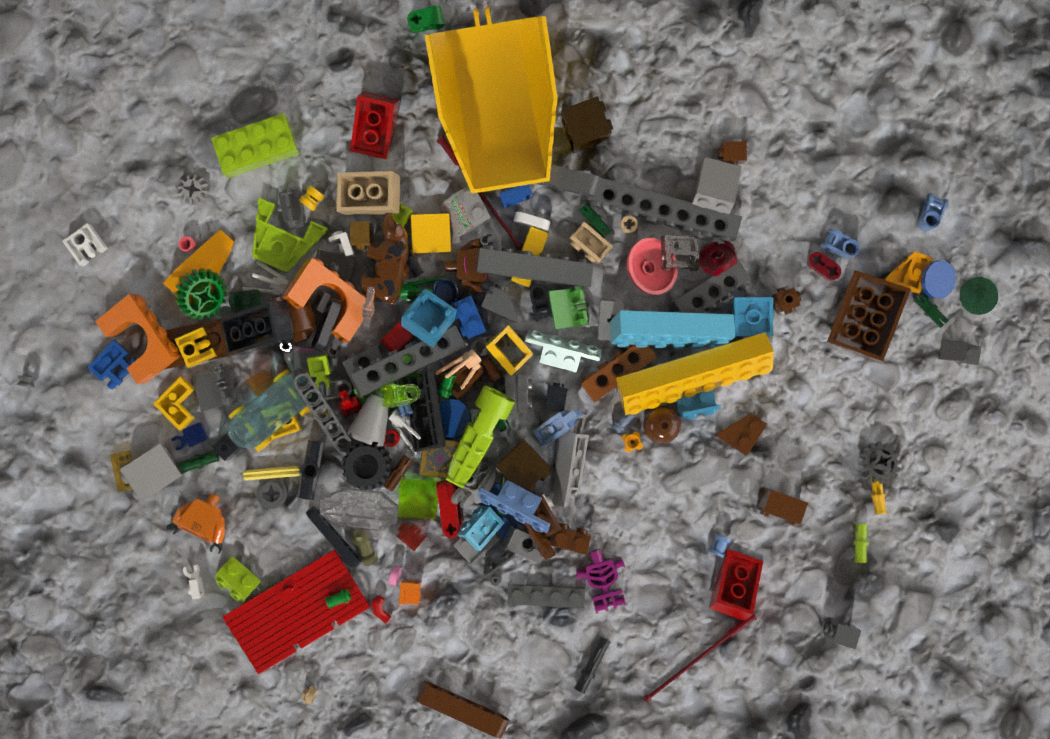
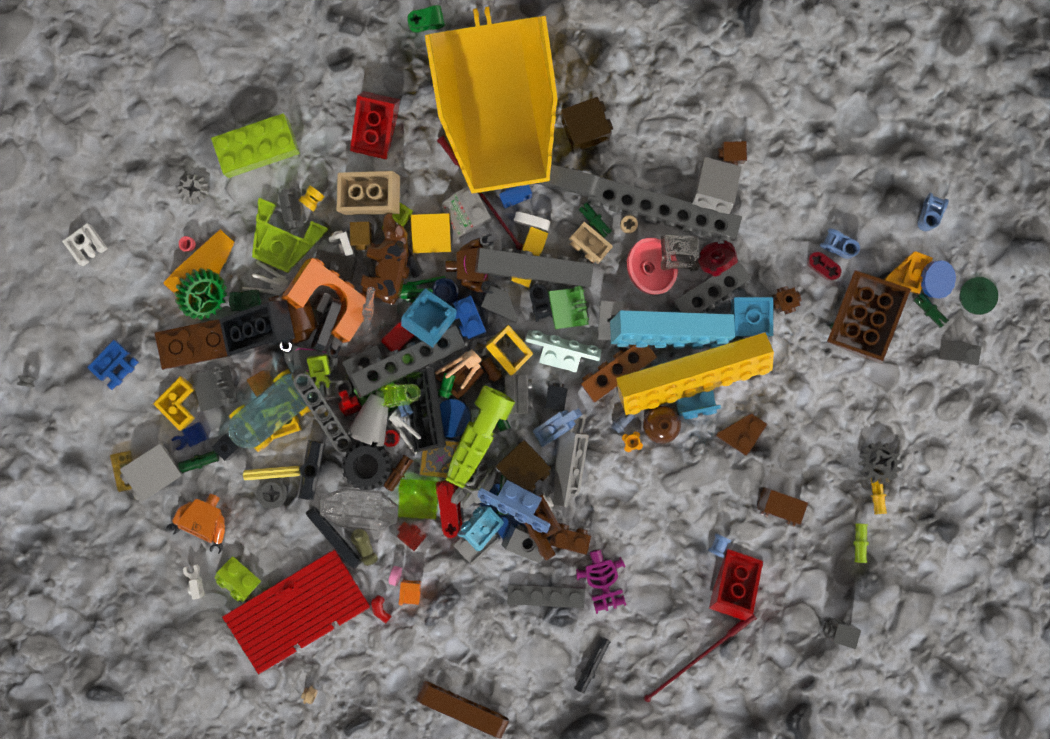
orange arch [95,294,180,384] -> none
yellow brick [175,327,217,368] -> none
green pin [325,589,352,609] -> none
dark grey hinge [482,551,515,586] -> none

